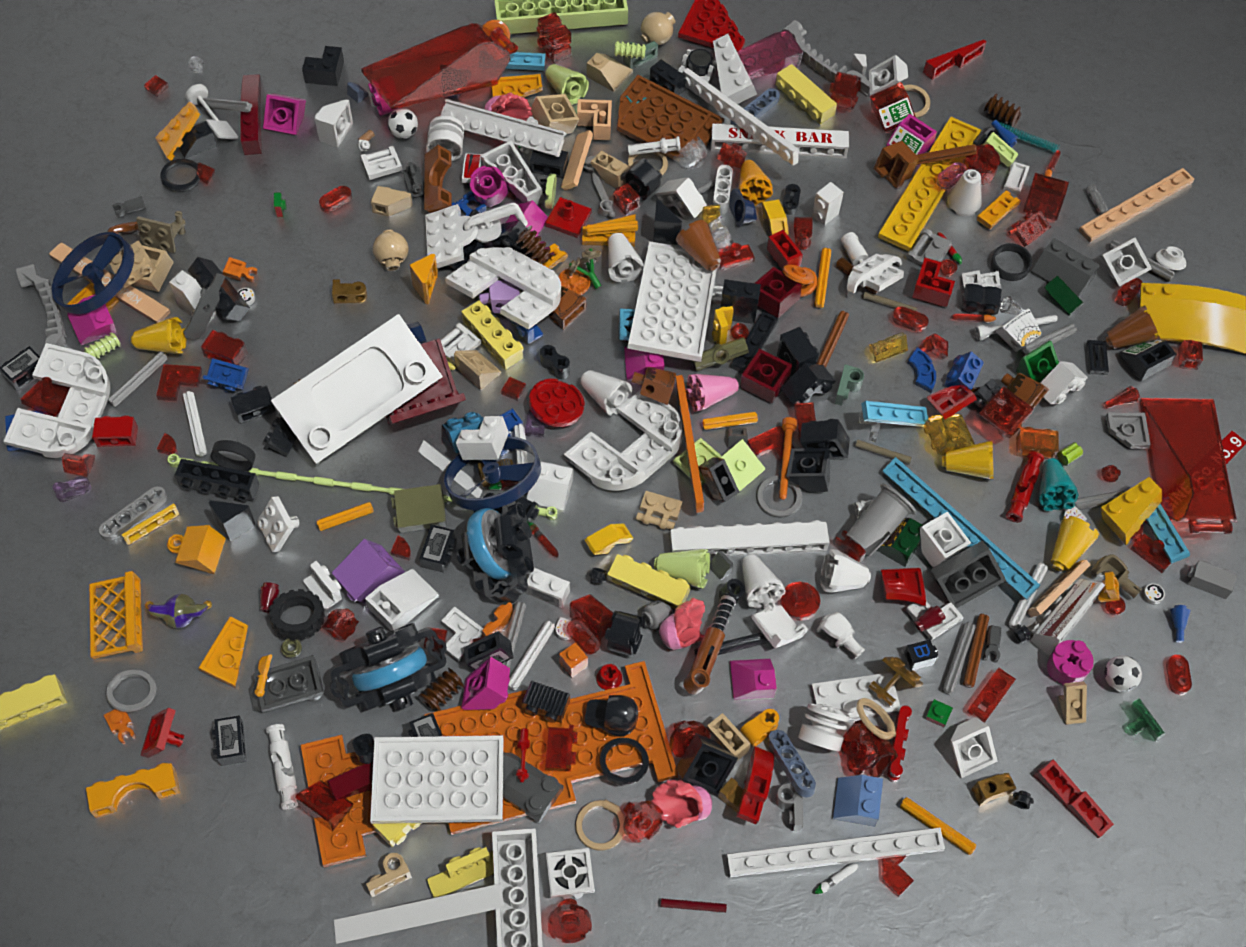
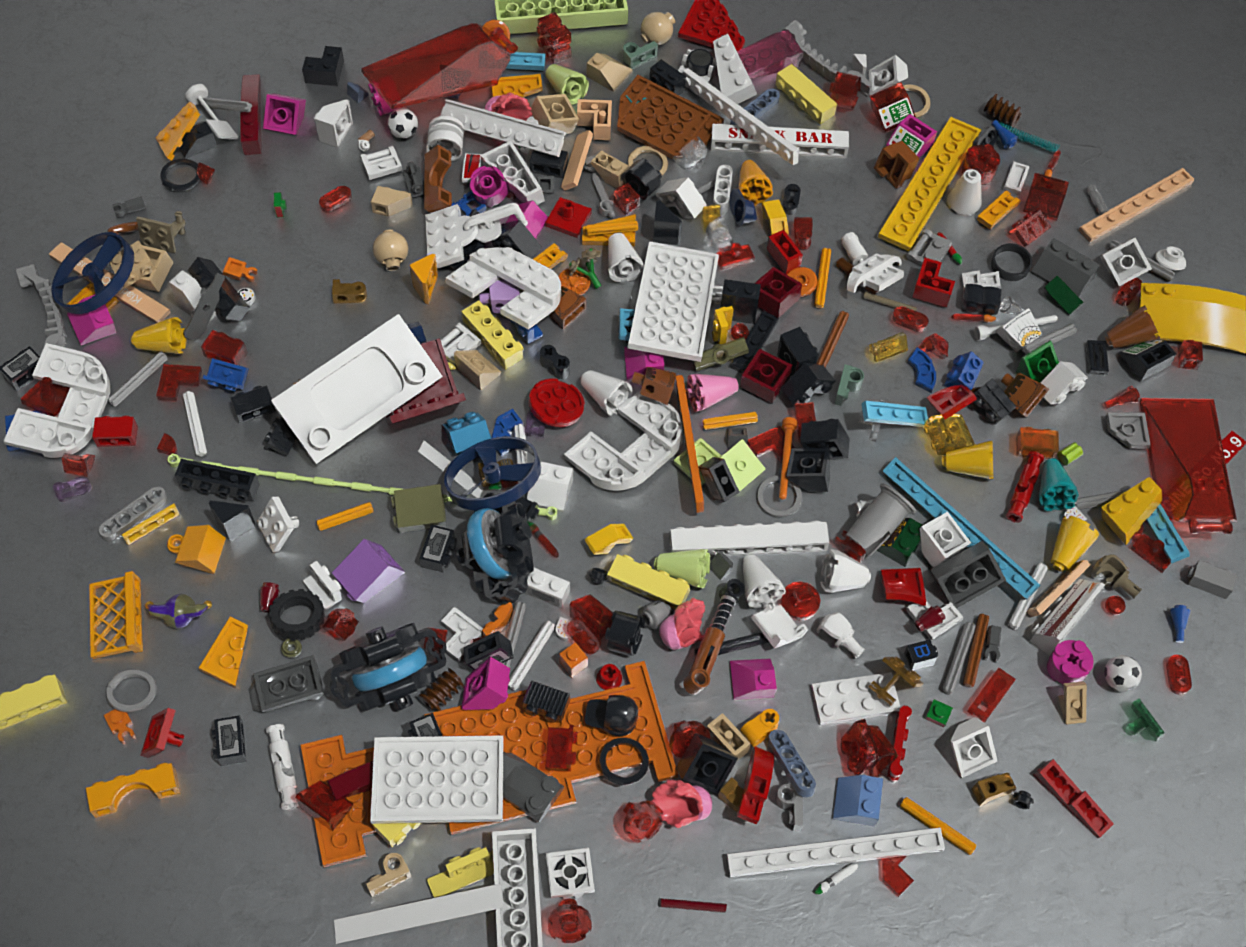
yellowish green piece [84,332,120,359] -> none
clear red tile [144,75,169,97] -> none
clear plate [187,56,204,72] -> none
black tyre [210,440,256,471] -> none
light orange piece [255,654,272,697] -> none
black plate [352,734,374,764] -> none
white slope [365,569,439,631] -> none
clear red tile [391,536,411,561] -> none
white brick [456,416,509,460] -> none
clear red tile [501,377,526,401] -> none
reddish brown piece [516,225,554,264] -> none
red piece [516,728,530,782] -> none
yellowish green tile [545,174,557,209] -> none
tan piece [576,799,626,851] -> none
yellowish green piece [614,41,646,59] -> none
white pin [628,136,681,156] -> none
tan plate [636,491,683,530] -> none
dark orange cone [676,220,721,271] -> none
clear red brick [717,142,747,169] -> none
orange wheel [783,265,815,284] -> none
white wheel [798,703,850,751] -> none
white brick [812,182,844,225] -> none
dark tan bar [855,439,912,464] -> none
tan piece [856,698,896,740] -> none
dark orange axle [916,144,977,165] -> none
red slope [923,39,987,80] -> none
clear pink plate [937,162,967,189] -> none
clear red plate [940,259,957,277] -> none
clear red slope [979,386,1034,438] -> none
yellowish green plate [983,132,1018,167] -> none
black plate [1013,624,1031,643] -> none
light orange bracket [1098,572,1120,602] -> none
clear red plate [1101,465,1121,482] -> none
white tile [1143,584,1165,604] -> none

